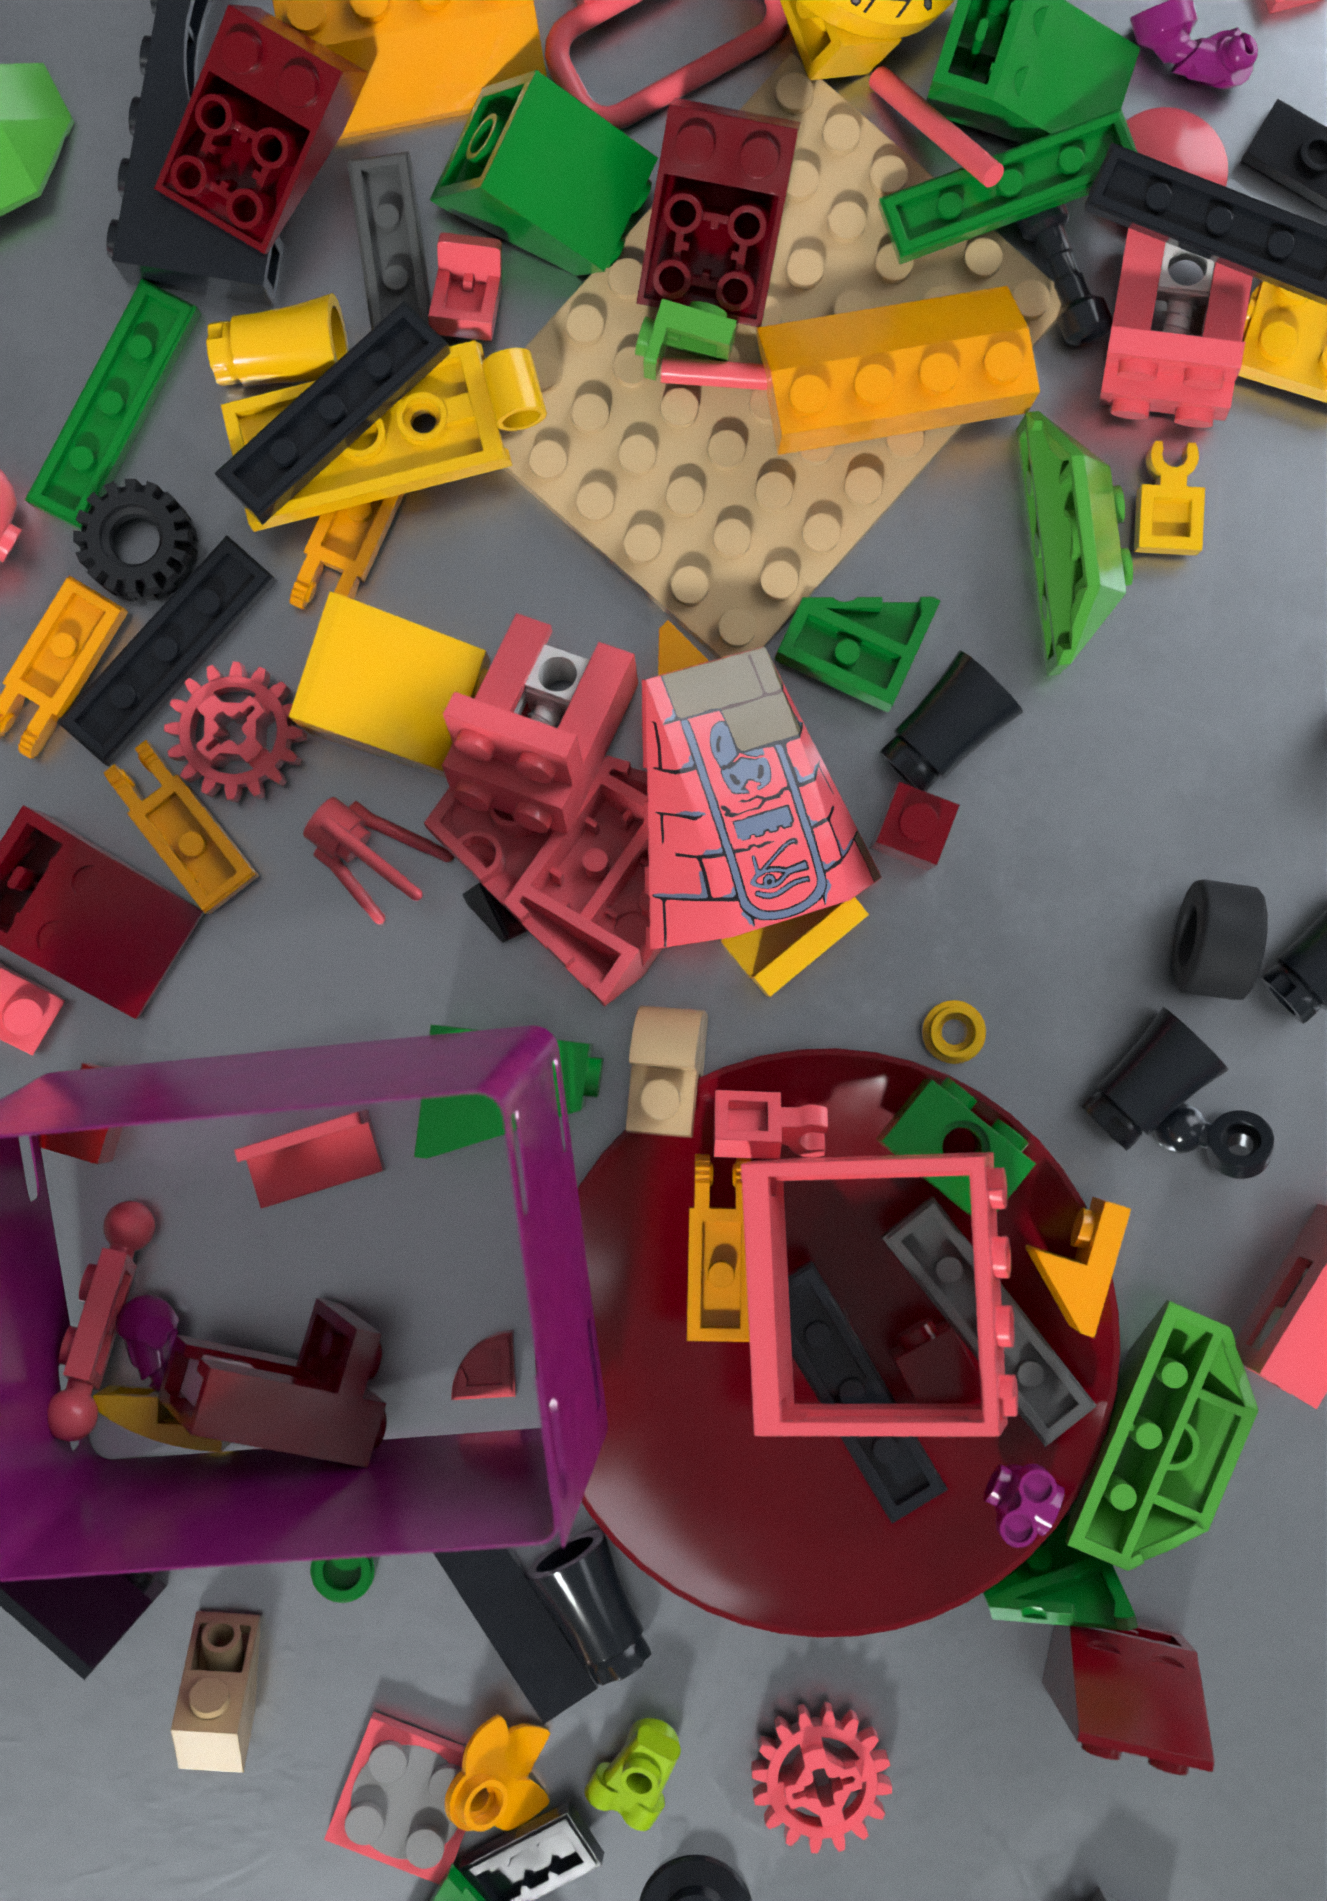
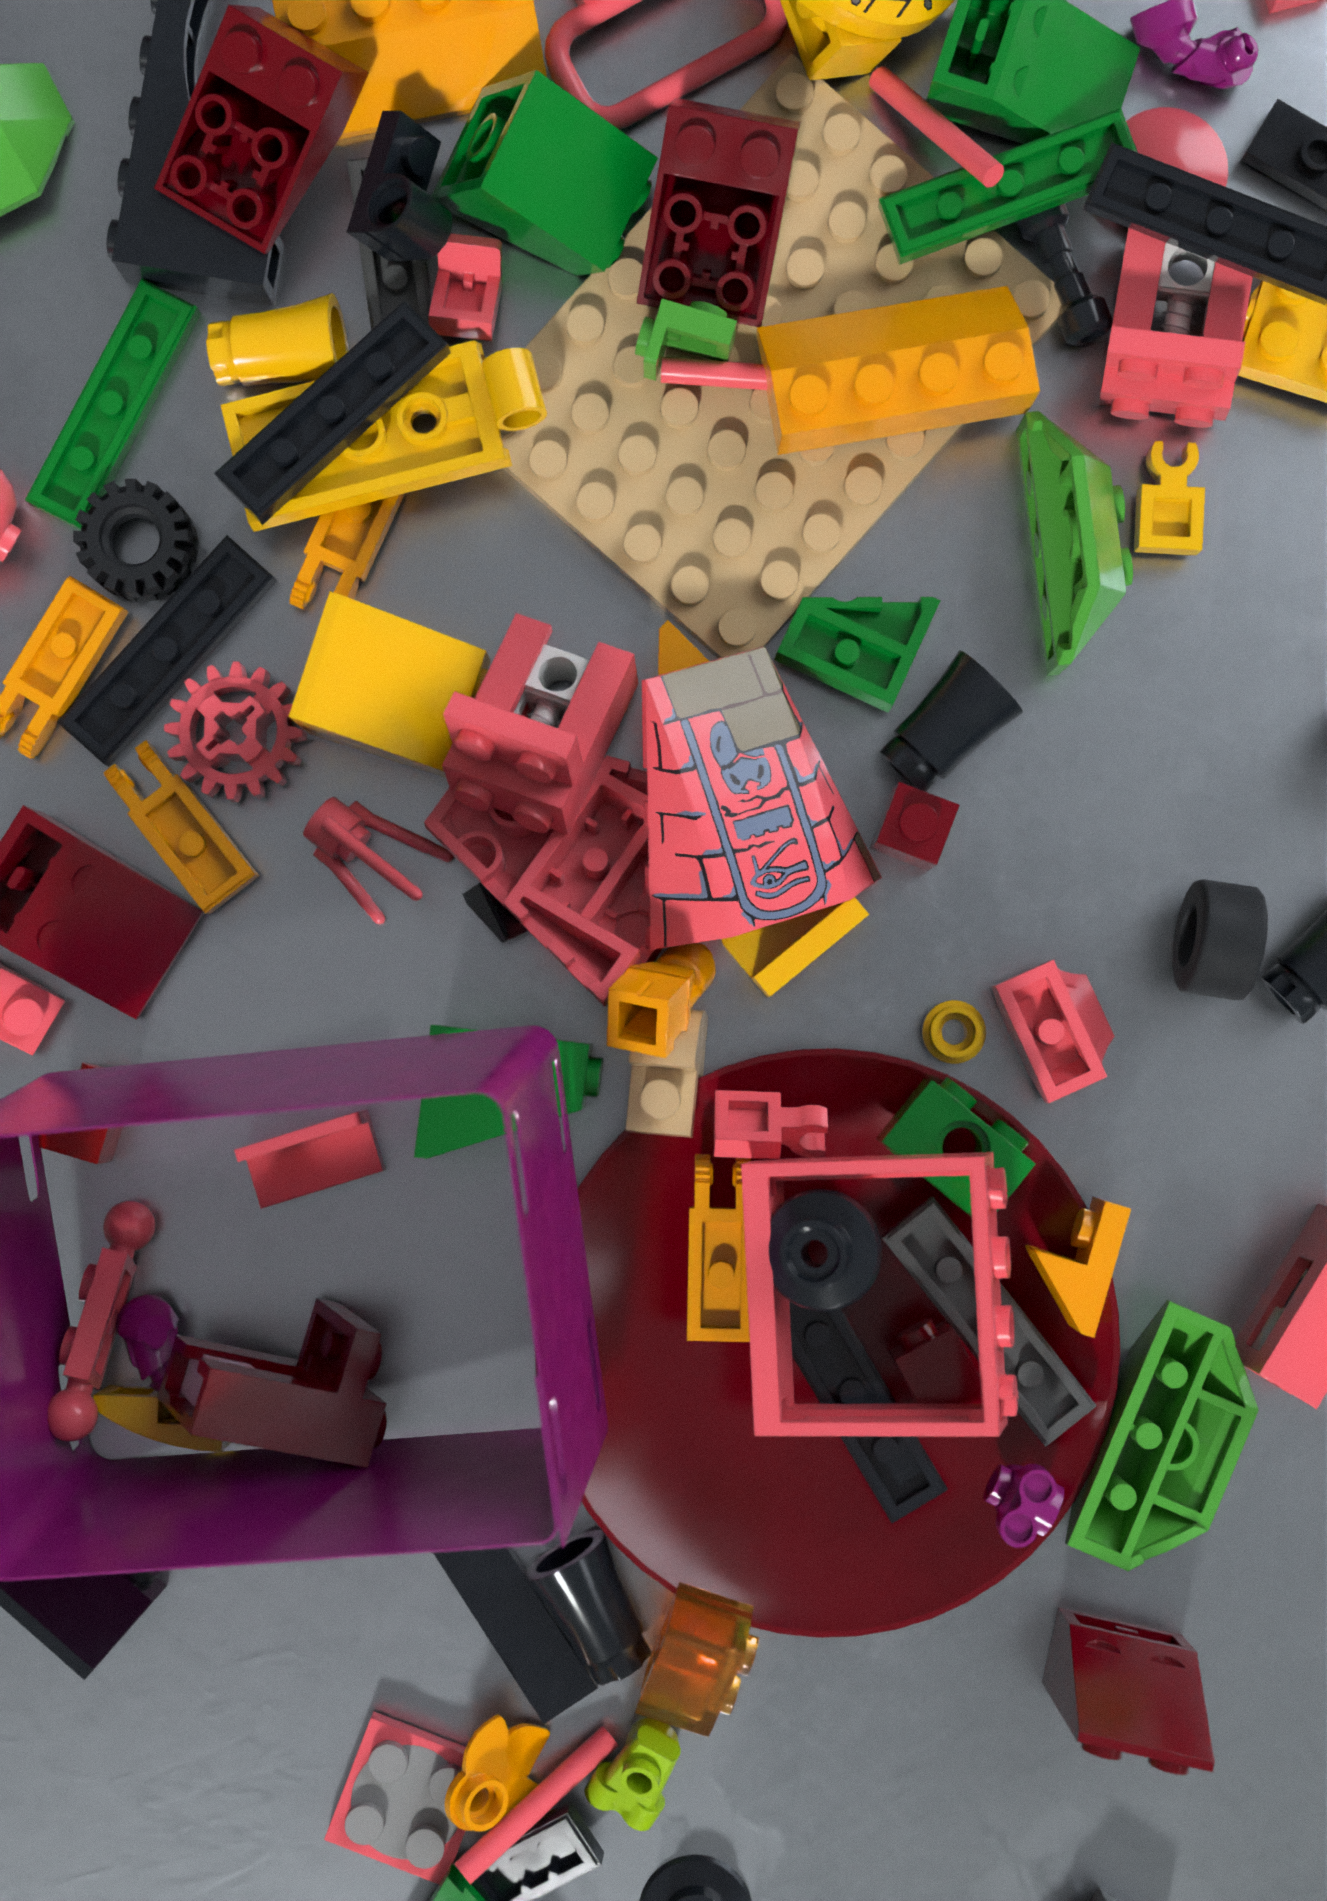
tan slope [171,1611,261,1773] -> none
green tile [310,1556,377,1603] -> none
coral tile [451,1329,517,1400] -> none
coral gear [751,1702,892,1854] -> none
green wing [982,1515,1138,1631] -> none
black plant [1082,1007,1229,1151] -> none
black plate [1154,1103,1274,1179] -> none
none -> black plate [346,111,453,261]
none -> coral bar [454,1726,619,1884]
none -> light orange piece [606,943,716,1058]
none -> clear orange brick [634,1582,759,1738]
none -> black piece [769,1189,882,1312]
none -> coral slope [992,960,1115,1103]

